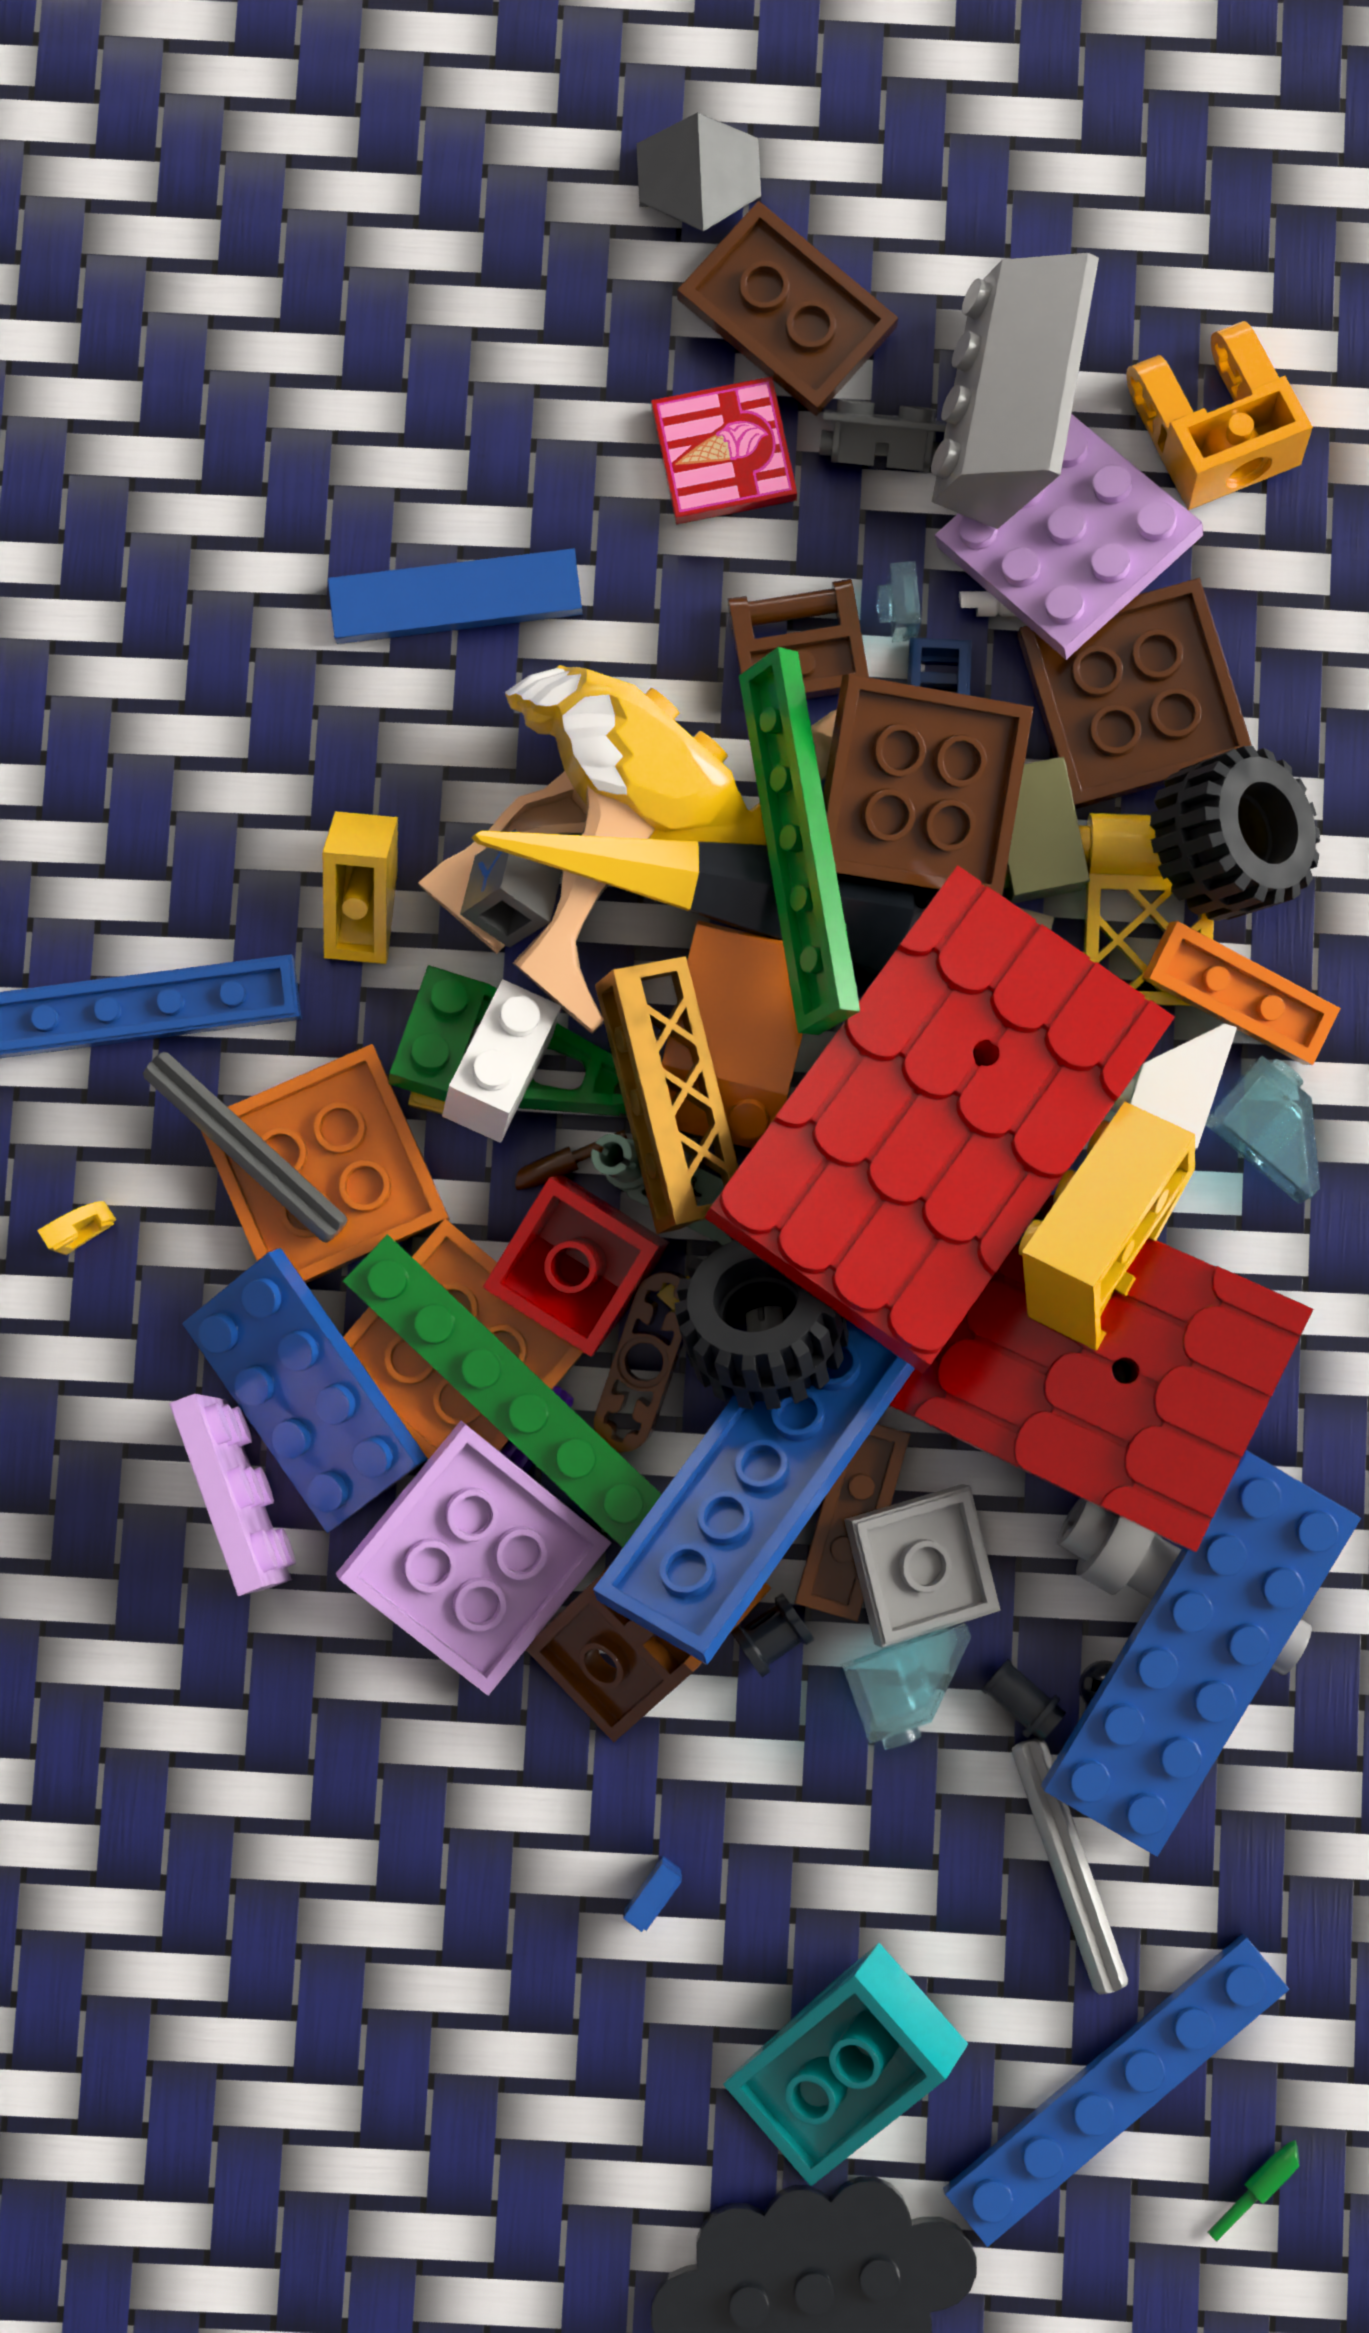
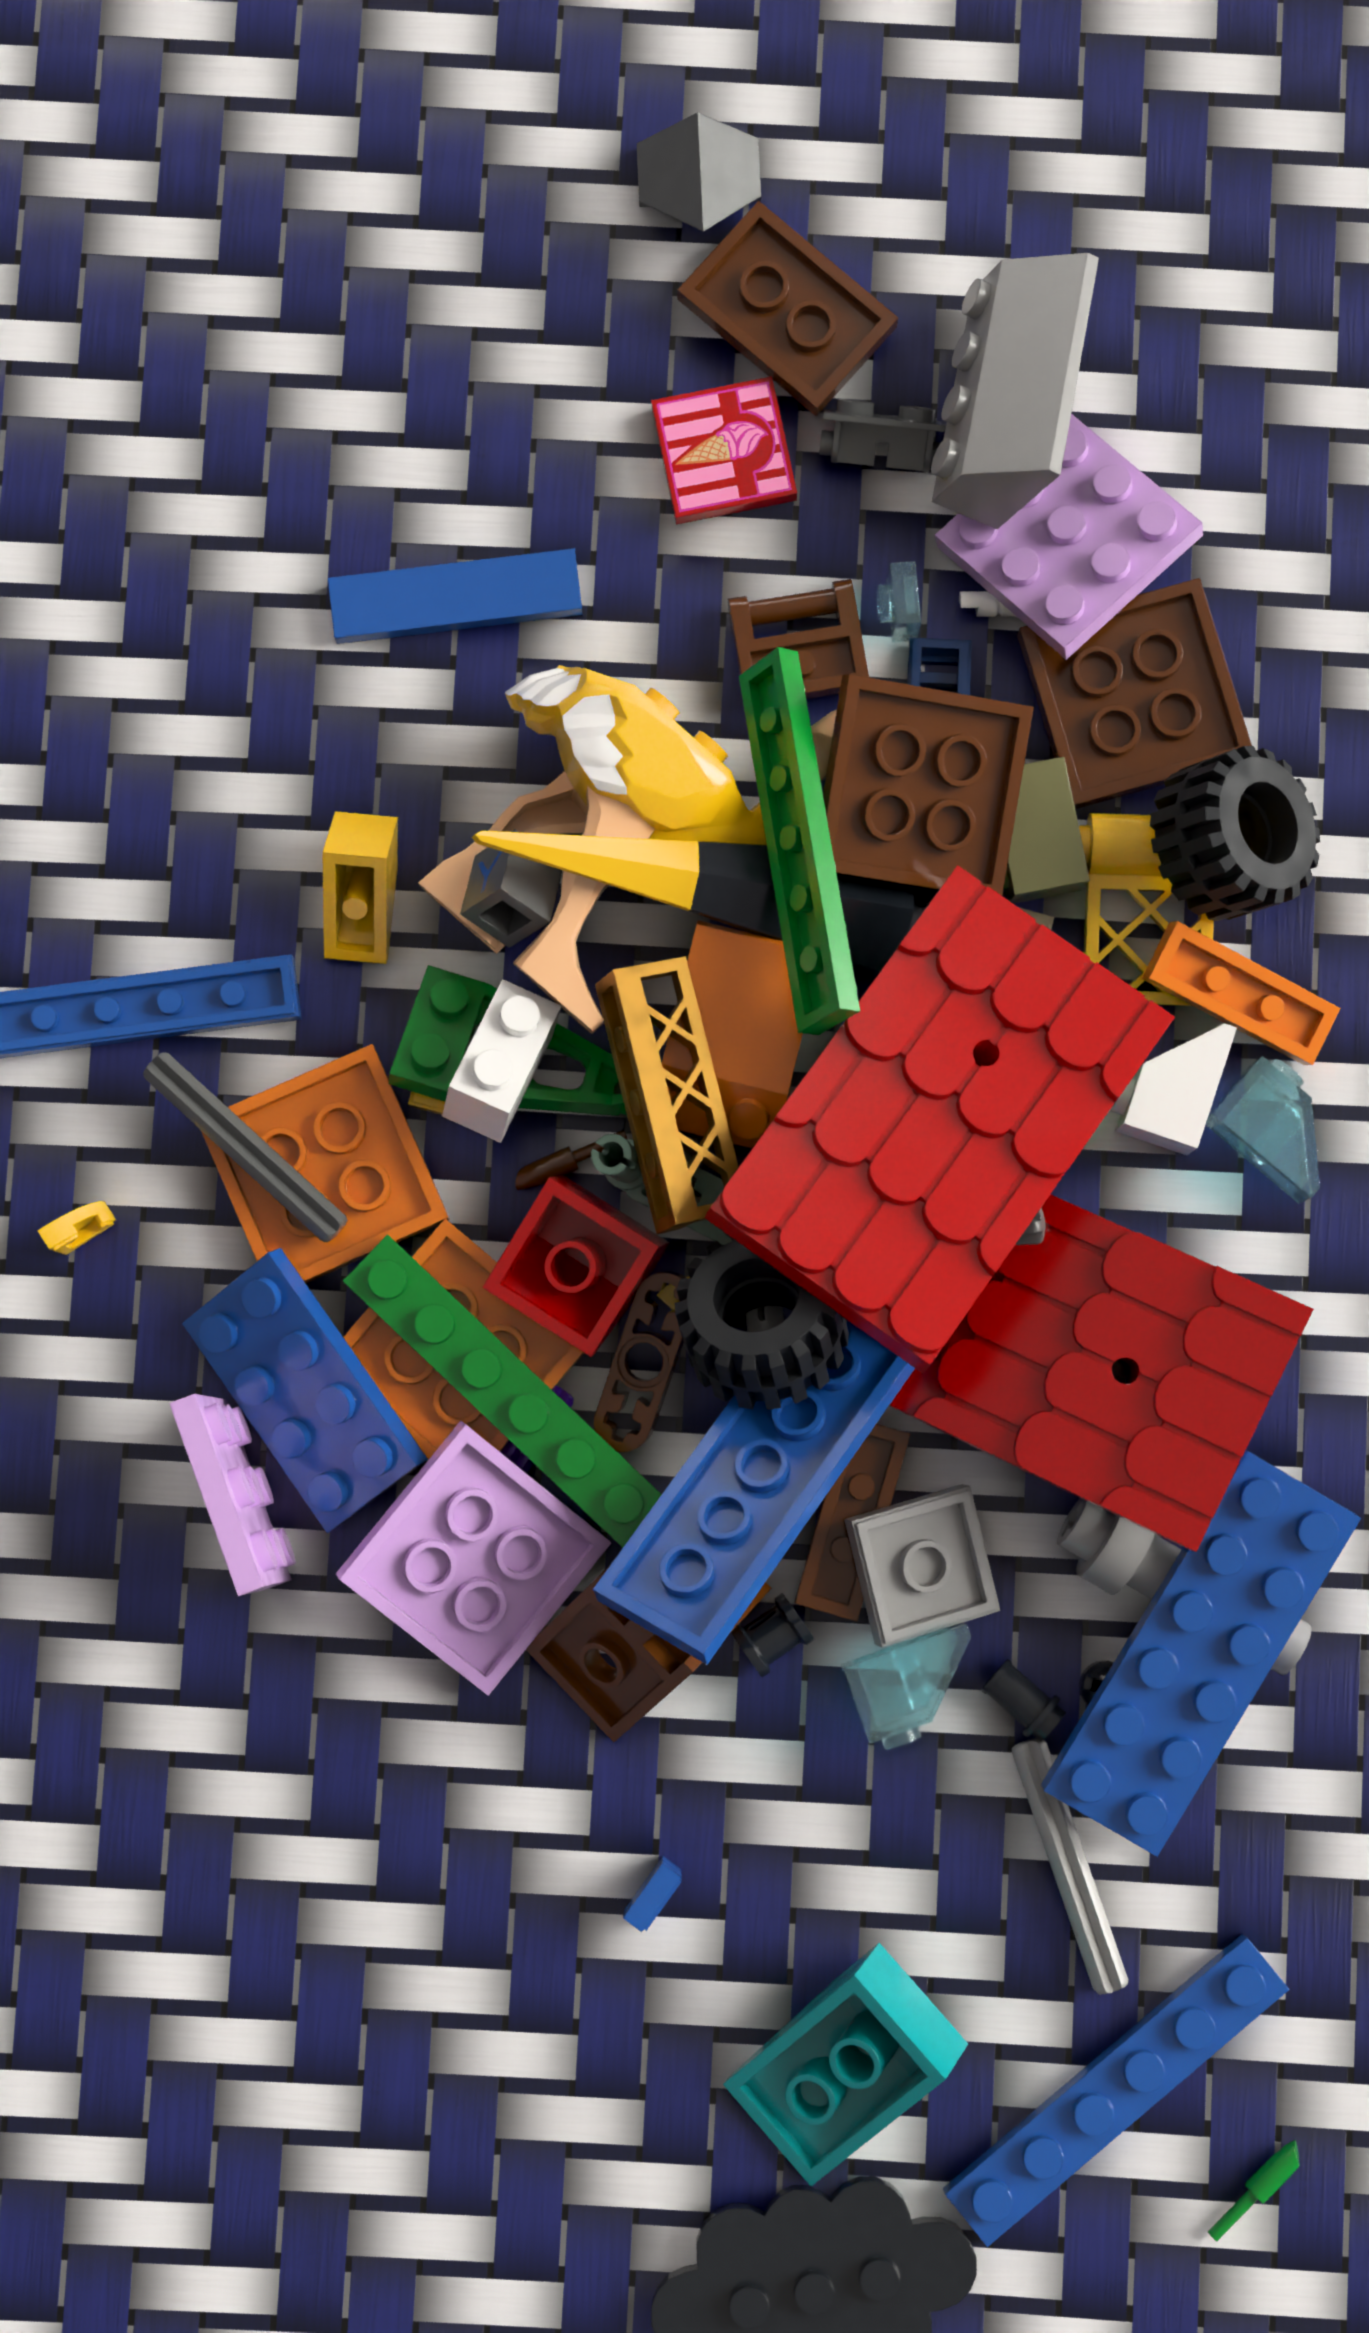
yellow wedge [1019,1101,1195,1351] -> none
light orange brick [1126,321,1313,510] -> none

